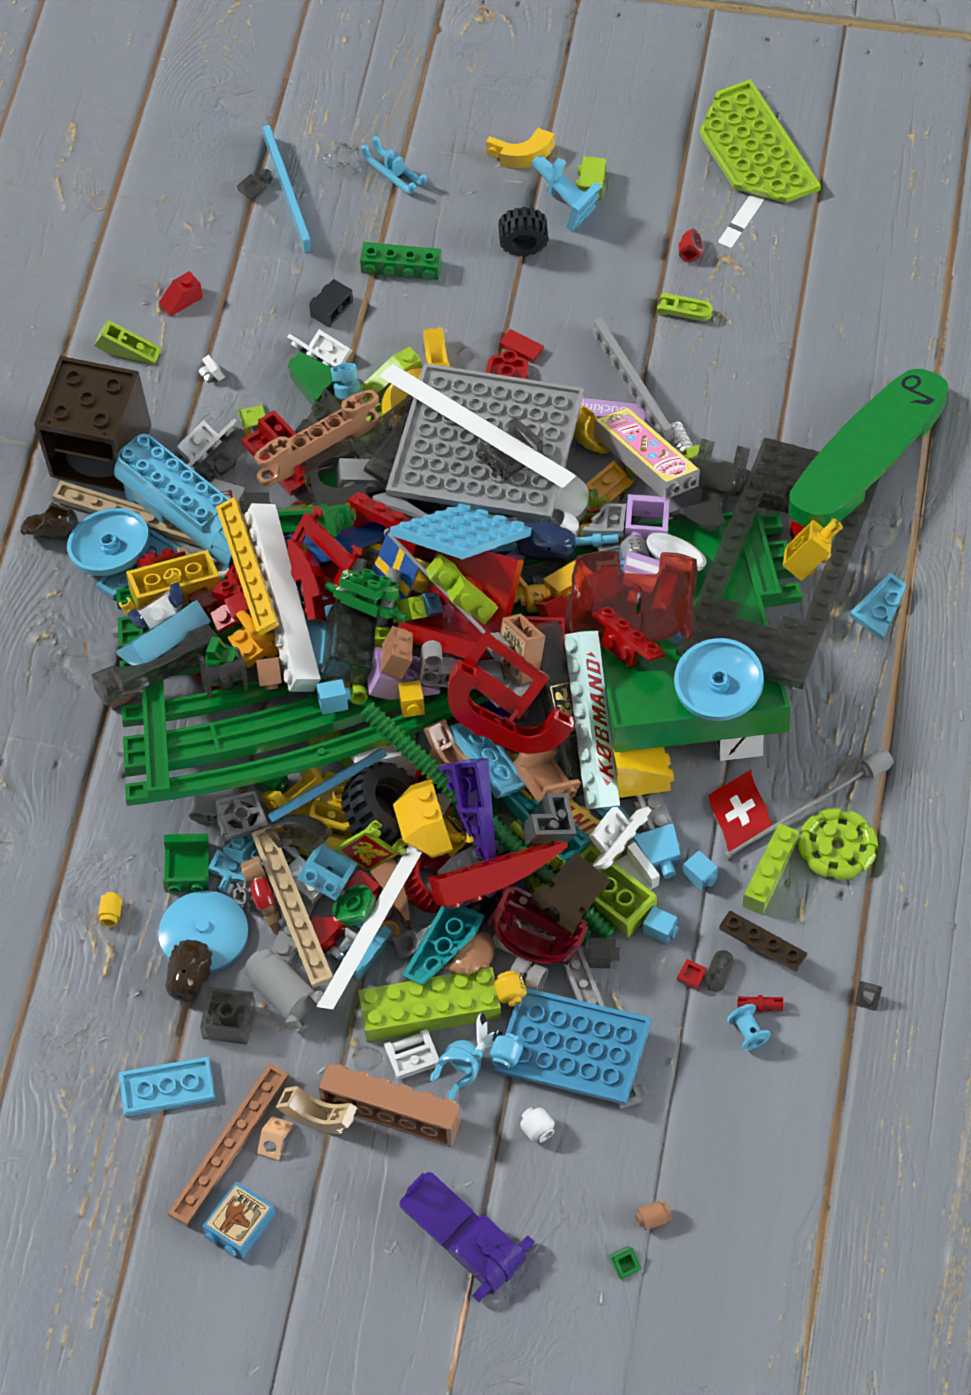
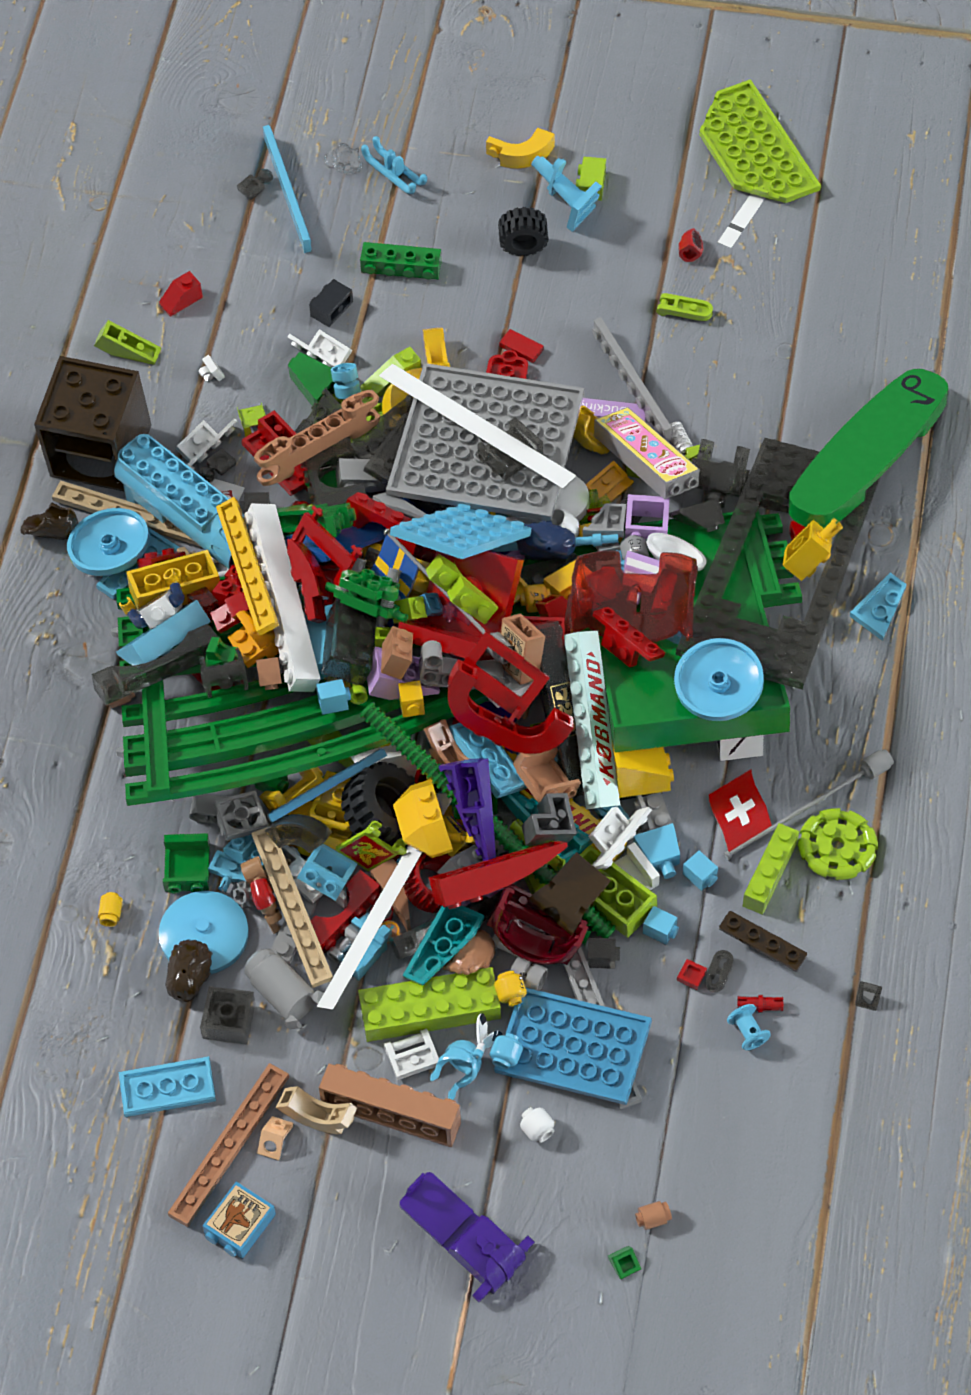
green tile [333,885,376,926] -> none

